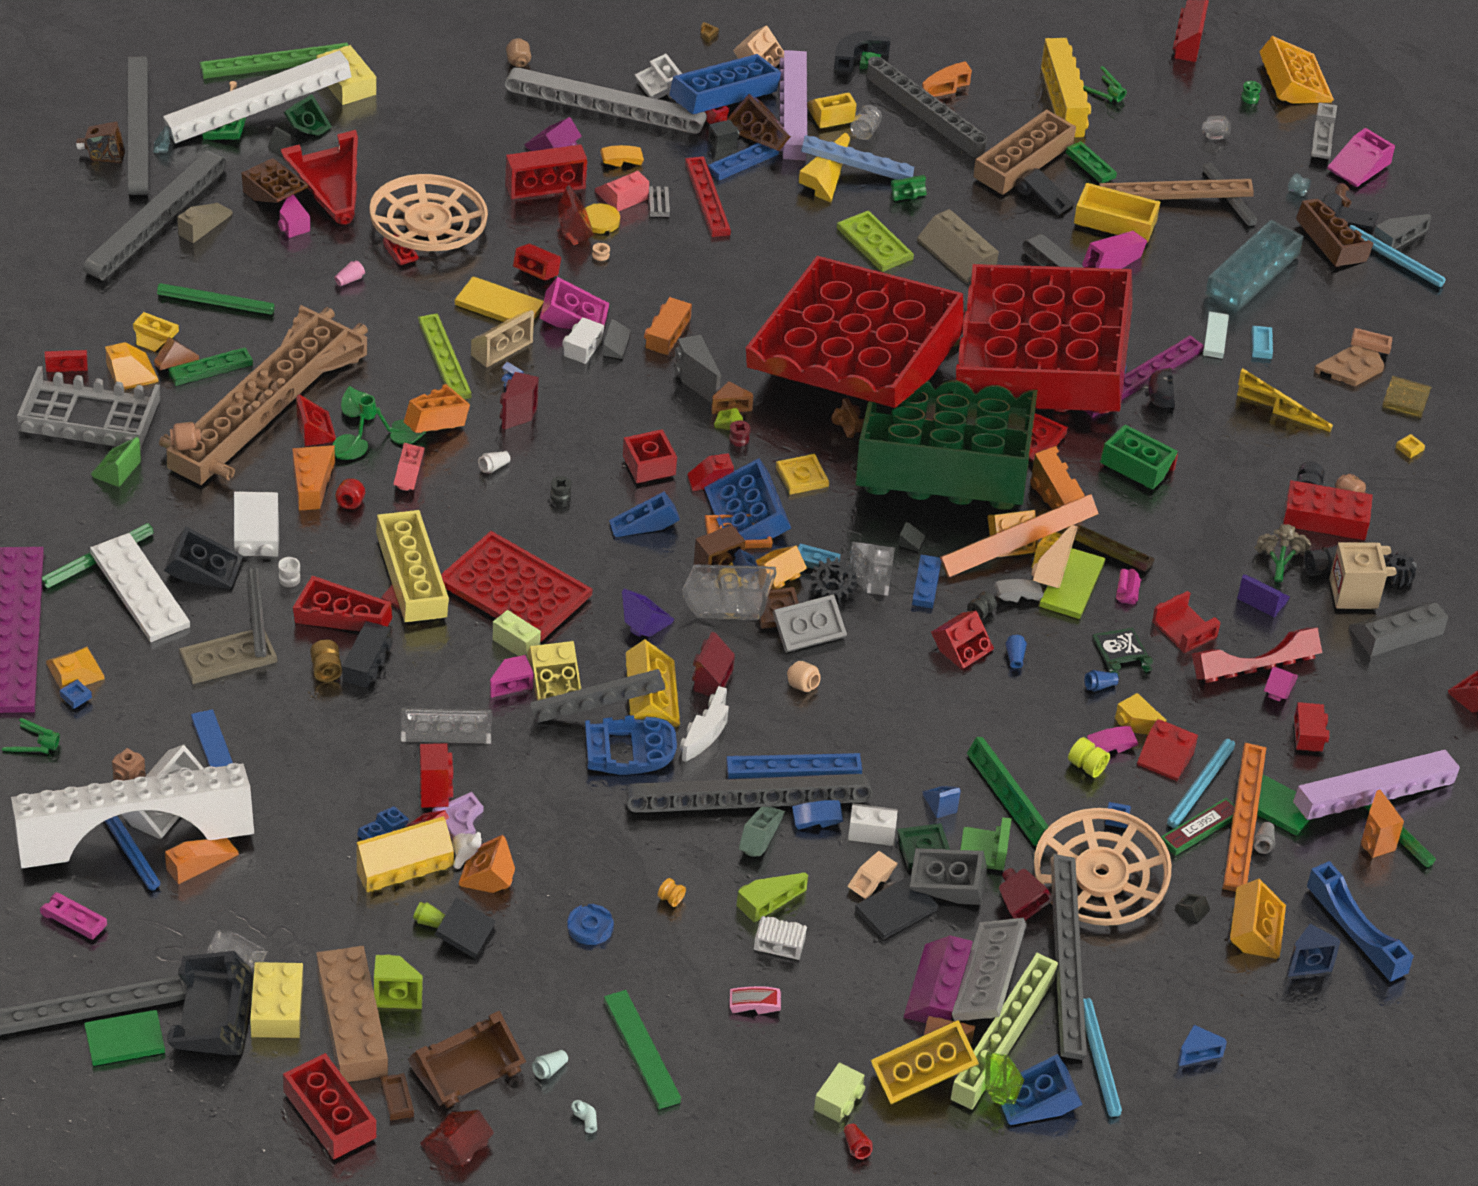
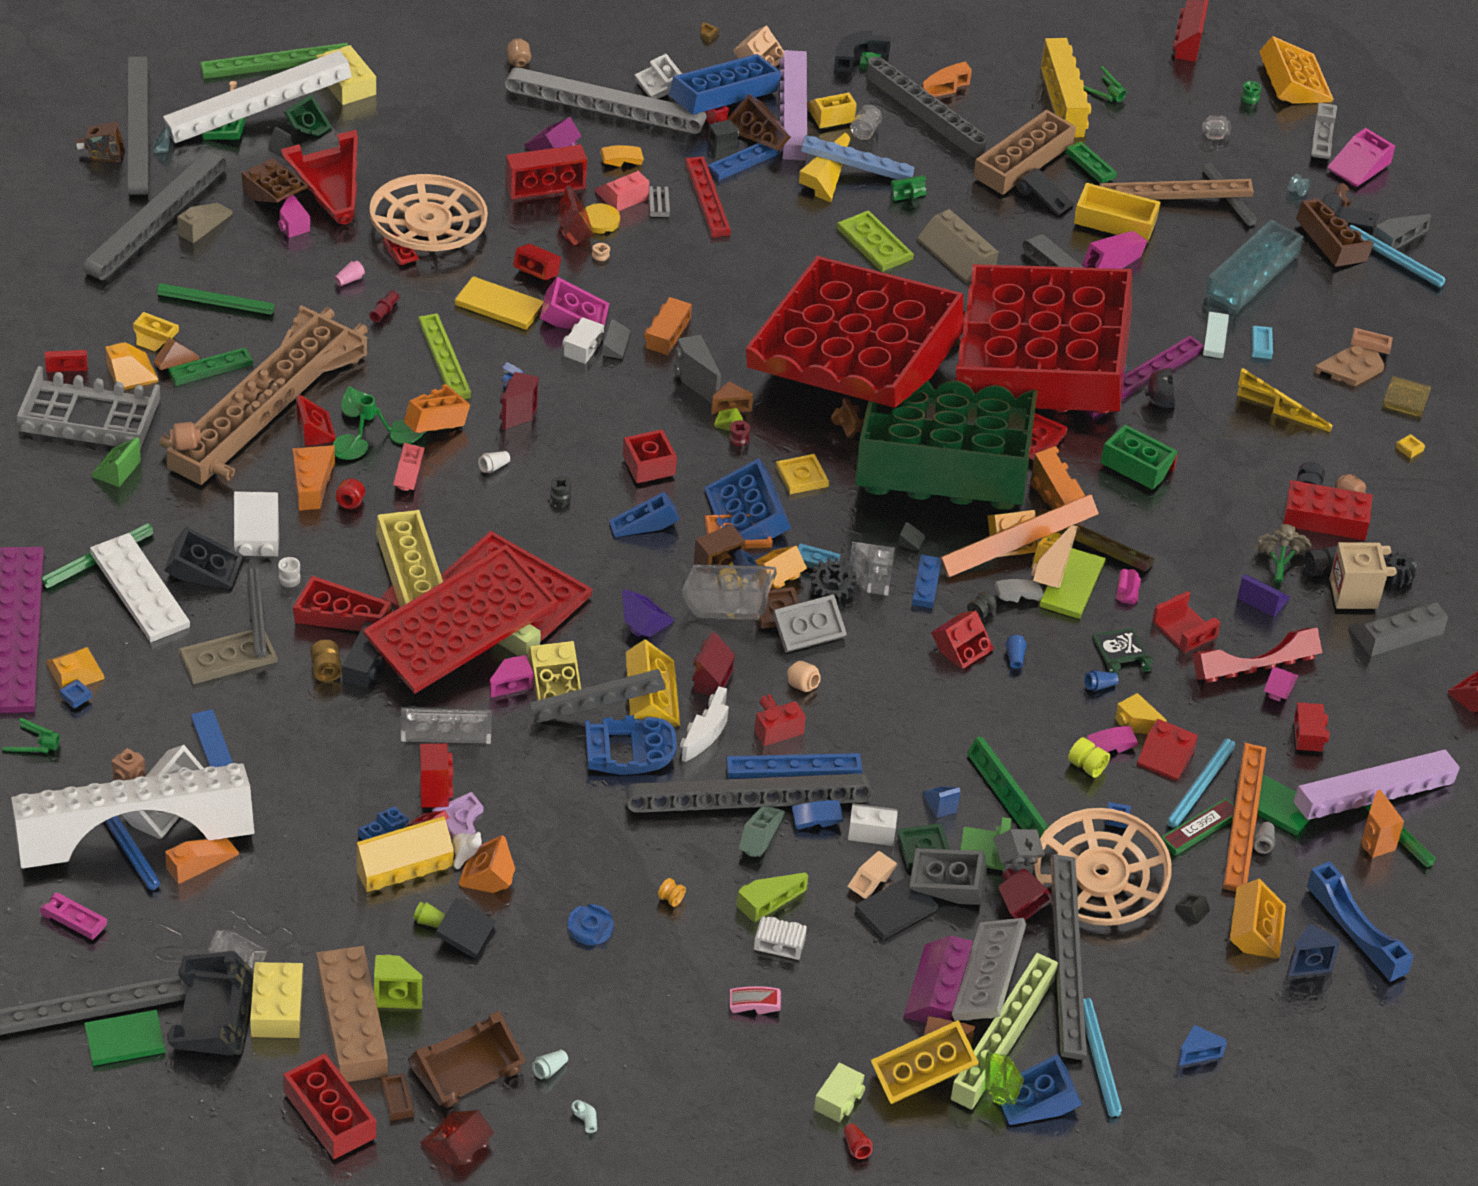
tan slope [471,310,534,368] -> none
green tile [604,990,681,1110] -> none
red slope [687,453,734,491] -> none
none -> red plate [363,544,558,694]
none -> dark red pin [369,290,400,323]
none -> red brick [754,694,806,746]
none -> dark grey brick [993,829,1045,866]

